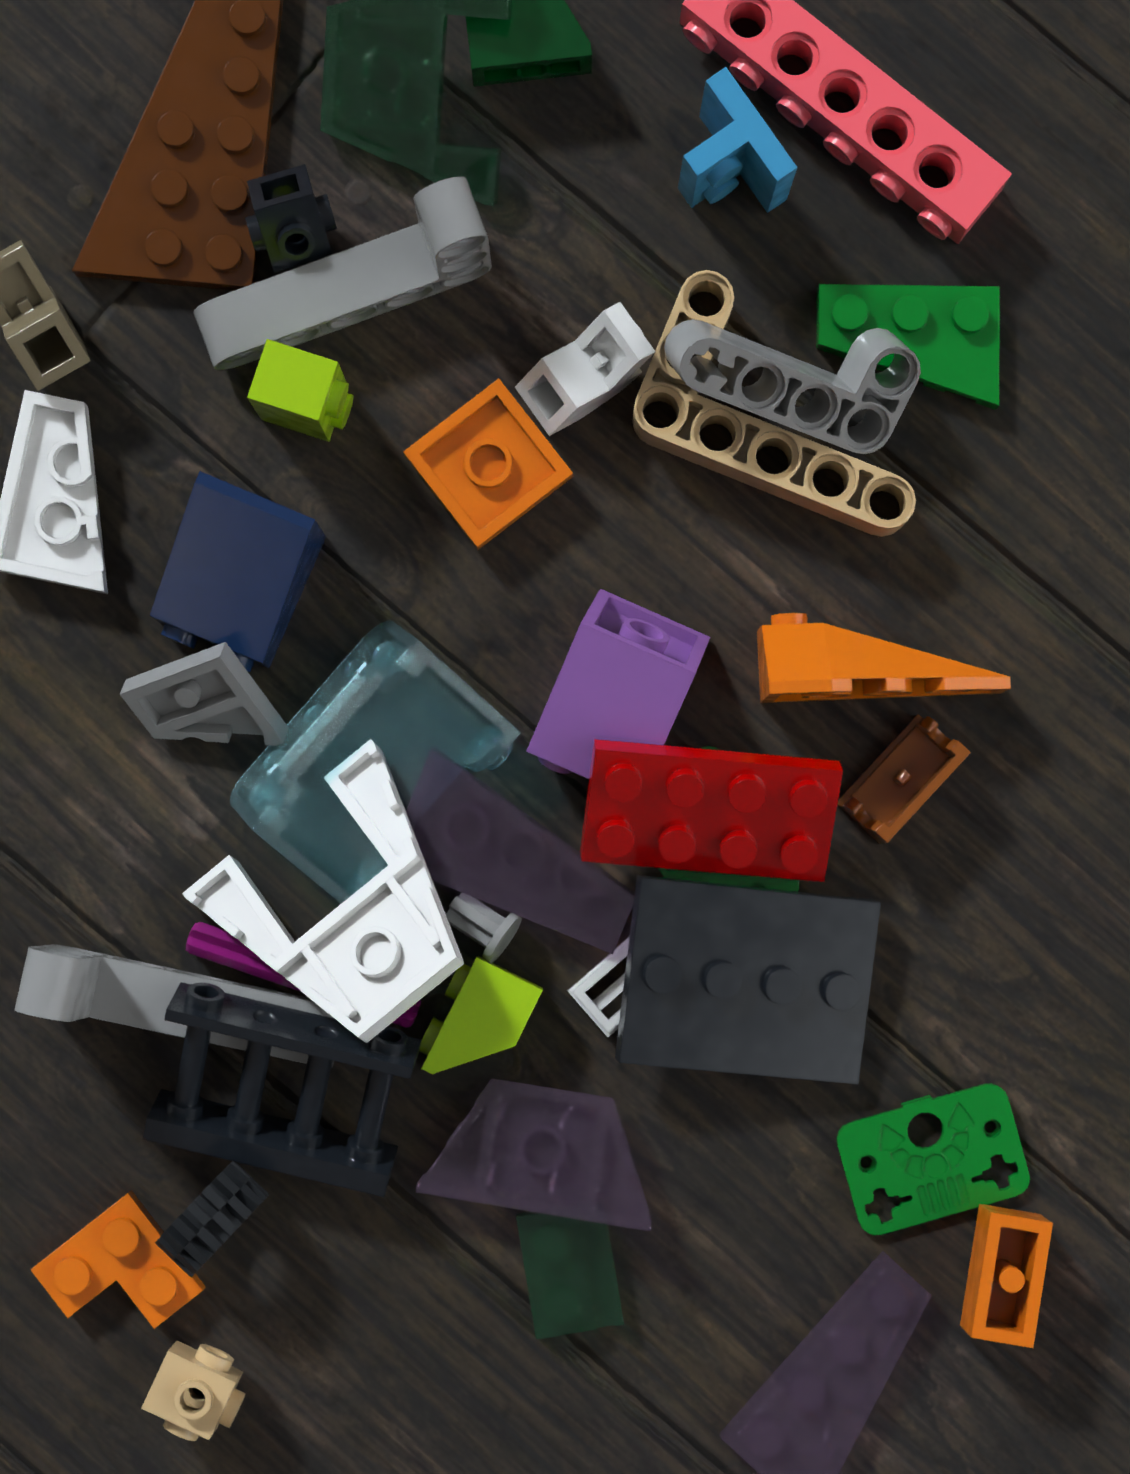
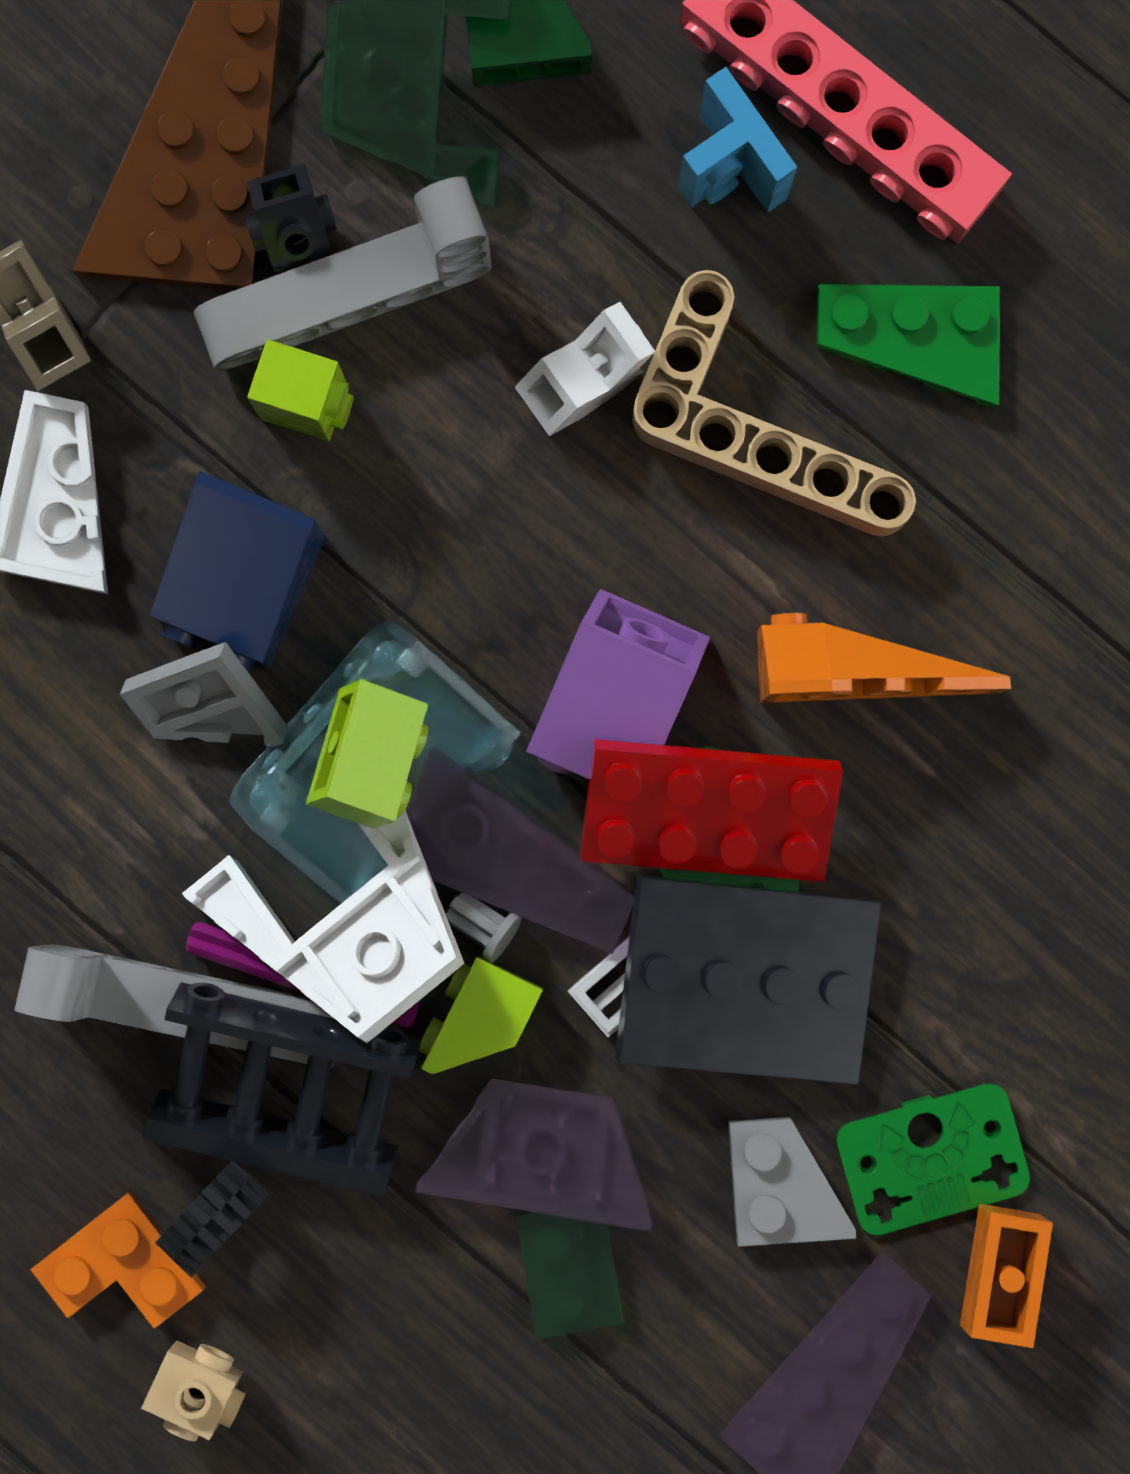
orange plate [403,378,573,550] -> none
light grey beam [664,319,921,454] -> none
dark orange hinge [837,714,971,844] -> none
none -> lime brick [305,679,428,829]
none -> light grey wing [728,1117,856,1246]

